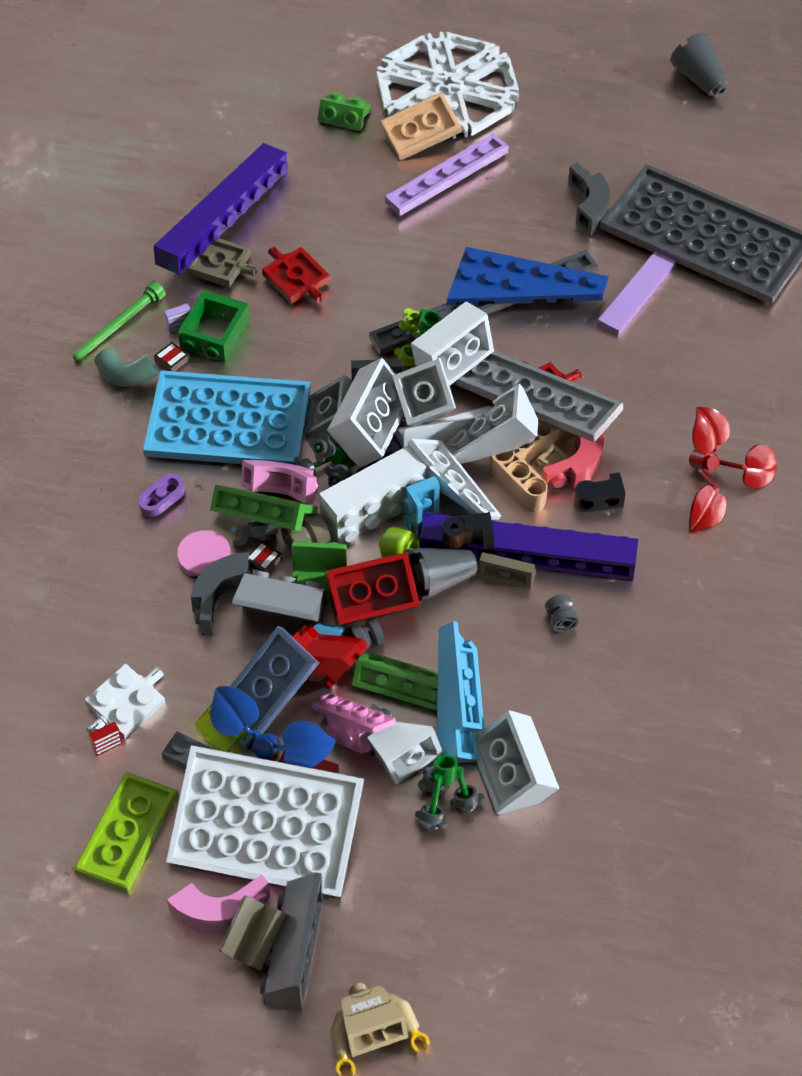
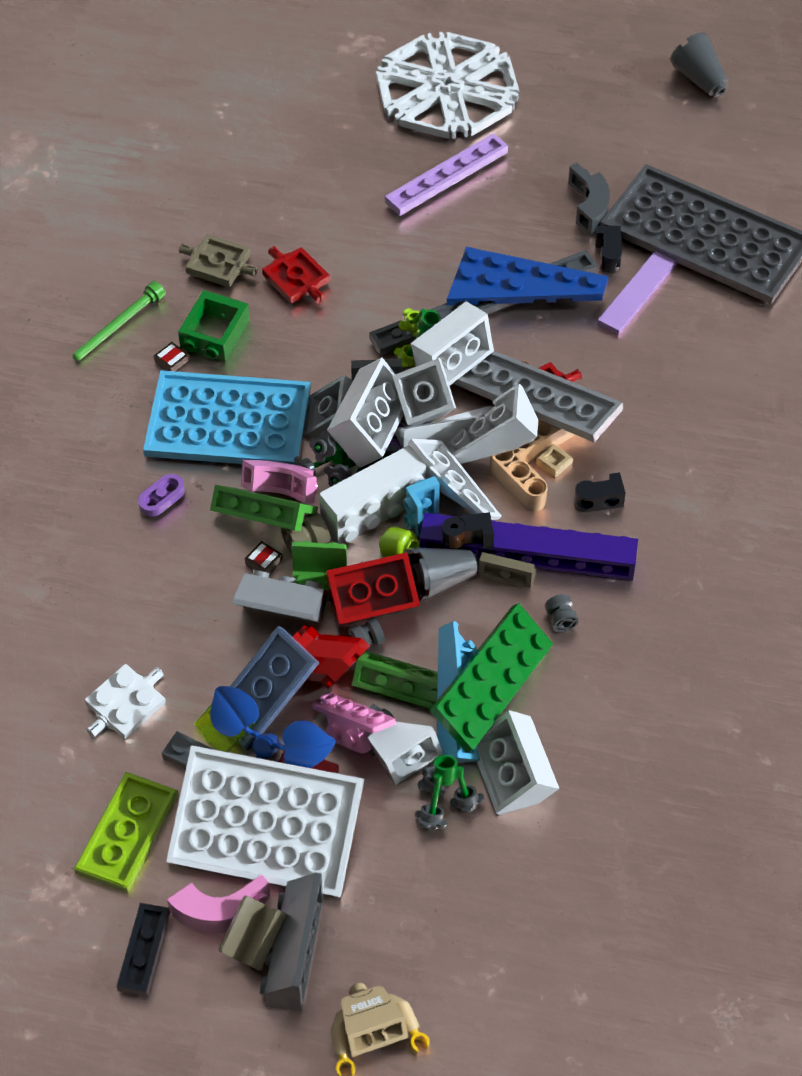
red tile [89,722,122,756] -> none
sand green cylinder [94,348,160,387] -> none
dark purple brick [153,143,288,275] -> none
lavender tile [164,304,191,333] -> none
bright pink tile [177,530,231,577] -> none
dark grey arch [191,553,250,635] -> none
dark grey plate [230,521,278,546] -> none
medium azure tile [314,622,346,636] -> none
bright green bracket [318,92,372,131] -> none
light nougat tile [380,92,462,161] -> none
coral arch [542,432,604,491] -> none
red plant [689,407,777,531] -> none
none -> black plate [117,903,170,996]
none -> green plate [430,603,553,753]
none -> black leg [595,226,622,273]

